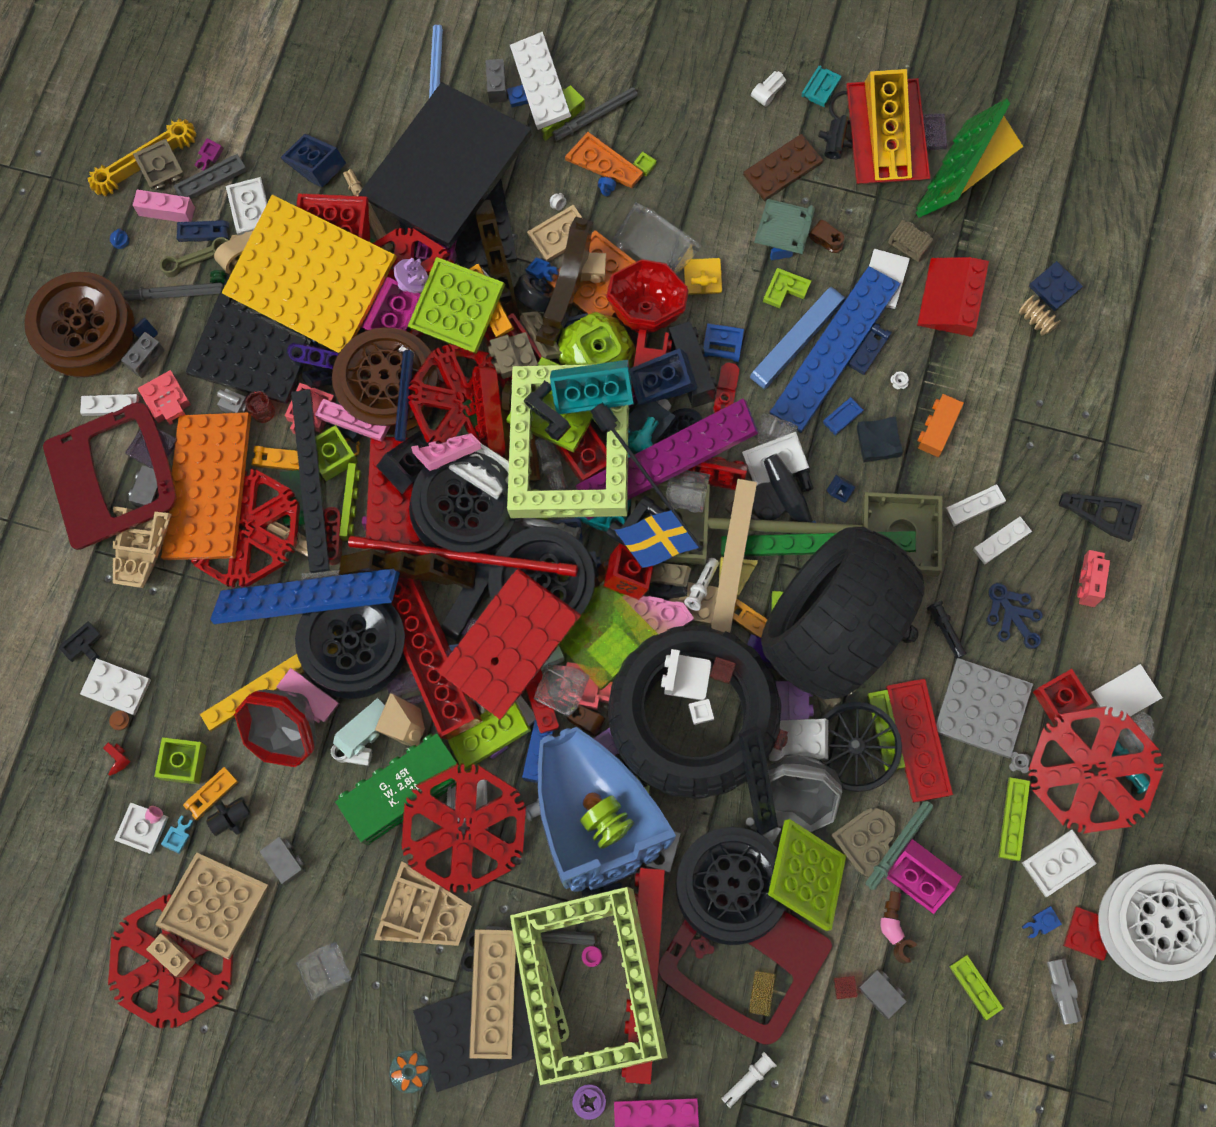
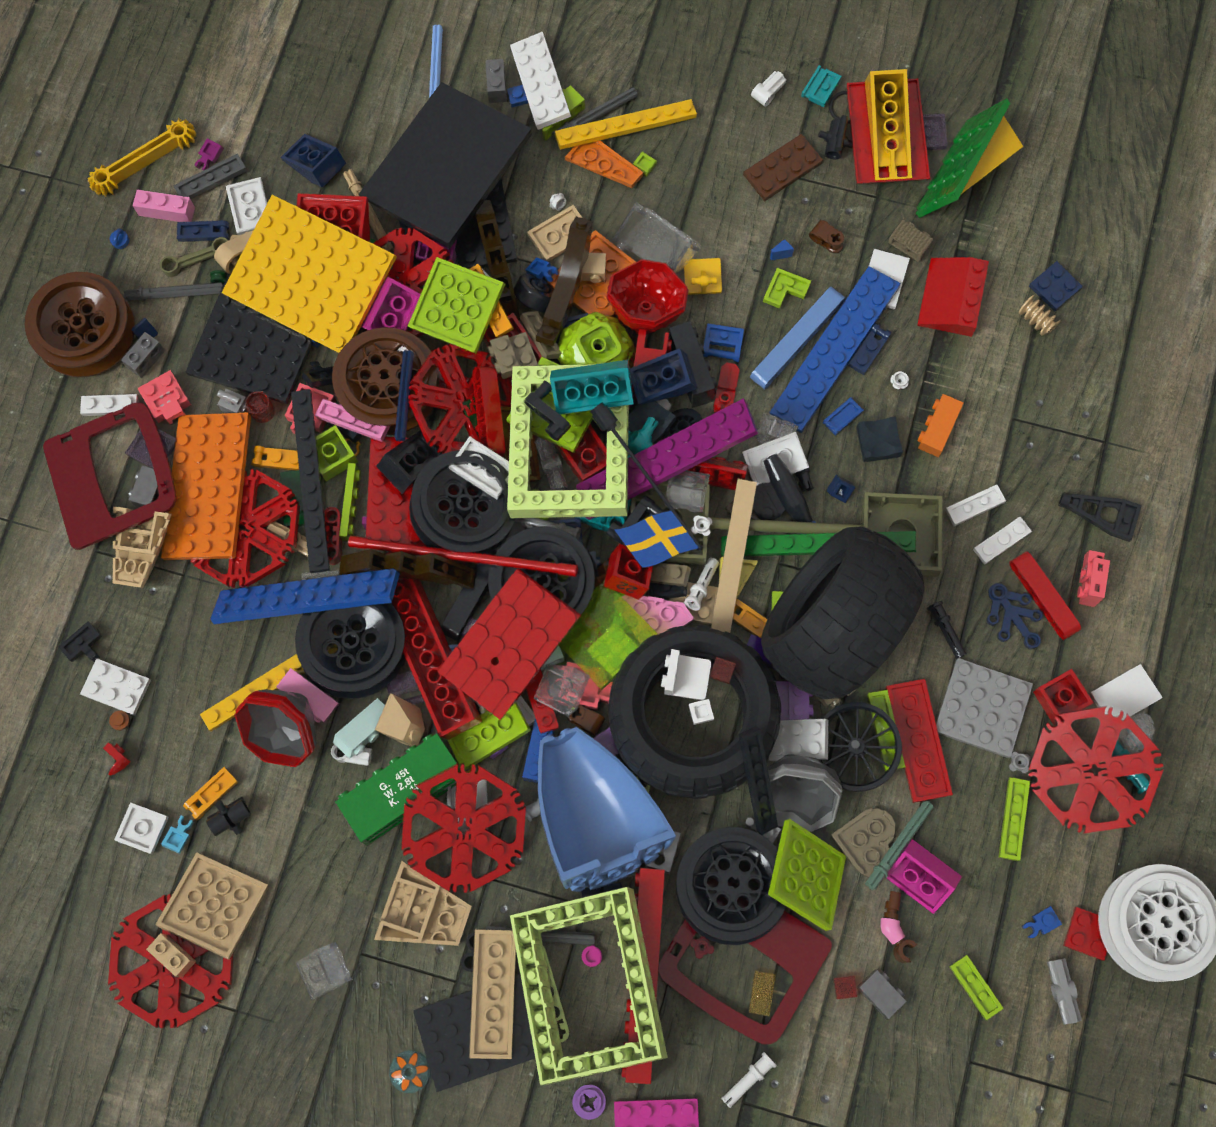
dark tan plate [133,139,184,190] -> none
bright pink hinge [145,806,163,824] -> none
lime brick [154,738,207,785] -> none
flat silver brick [260,837,305,885] -> none
dark purple beam [287,343,339,369] -> none
lavender plate [394,258,428,293] -> none
bright pink wing [411,433,482,471] -> none
dark brown plate [502,380,512,410] -> none
lime wheel [580,795,634,849] -> none
dark orange plate [583,793,602,810] -> none
blue tile [597,177,616,197] -> none
sand green window [754,199,815,254] -> none
clear red plate [773,729,788,751] -> none
black plate [902,625,919,643] -> none
white tile [1022,830,1096,897] -> none
none -> yellow plate [555,99,697,150]
none -> white plate [691,515,712,536]
none -> red beam [1009,551,1081,640]

